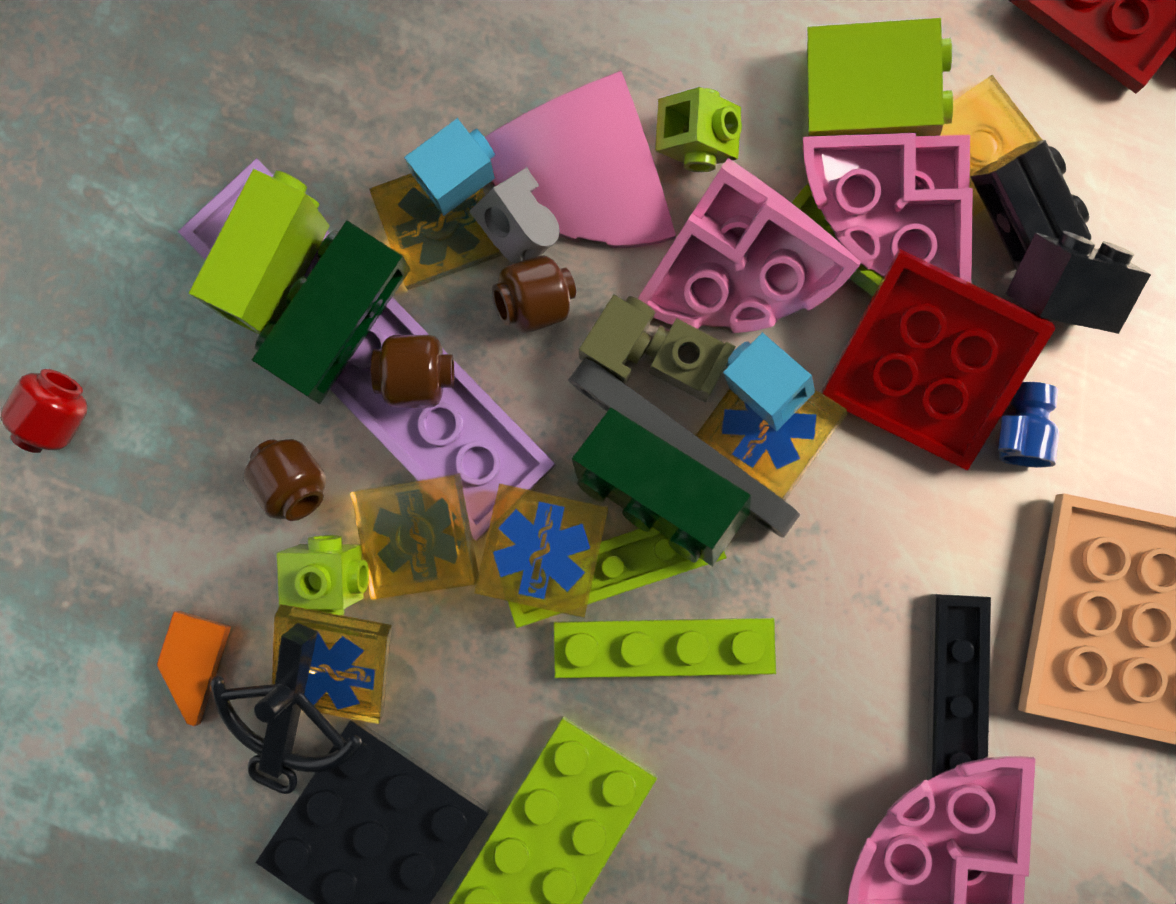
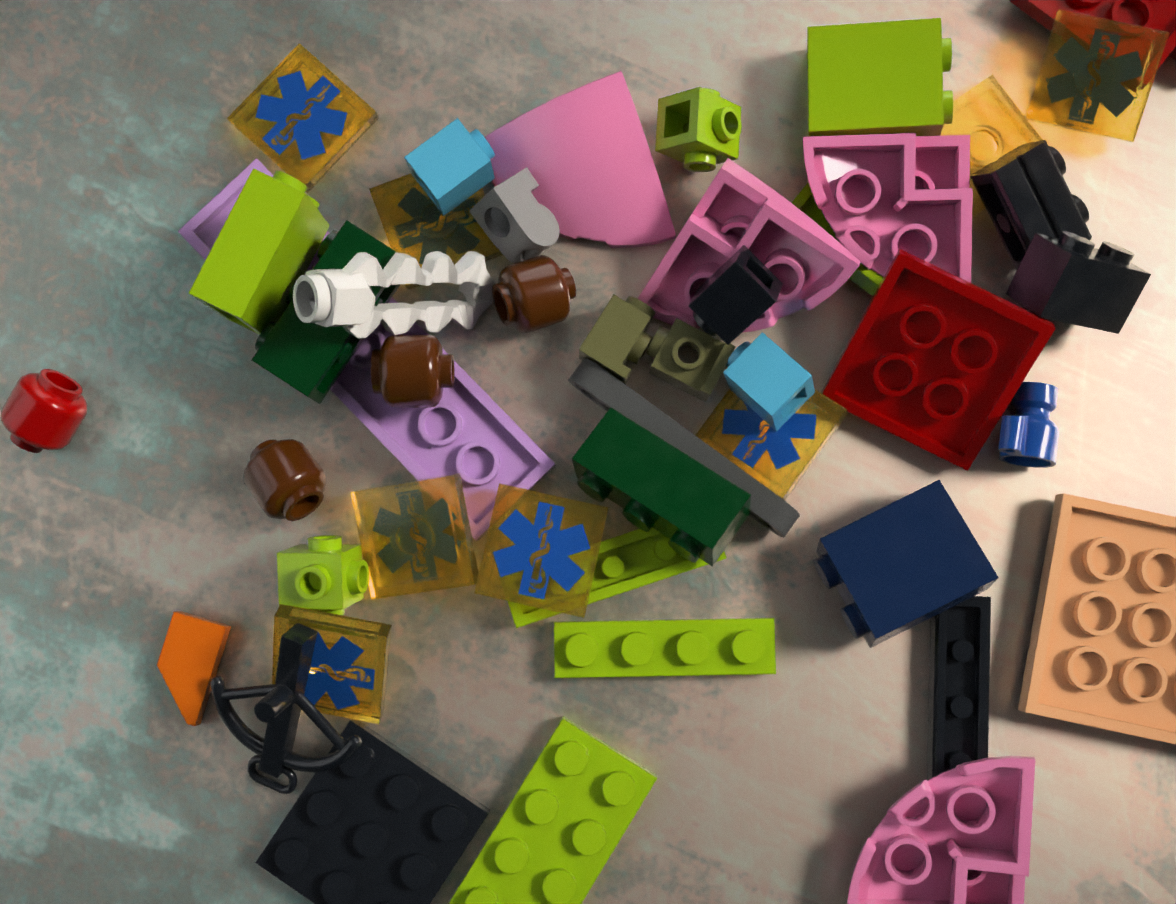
none -> clear yellow tile [227,43,379,193]
none -> white sword [293,251,496,339]
none -> black brick [688,245,783,345]
none -> dark blue brick [813,480,999,648]
none -> tile [1024,9,1170,143]

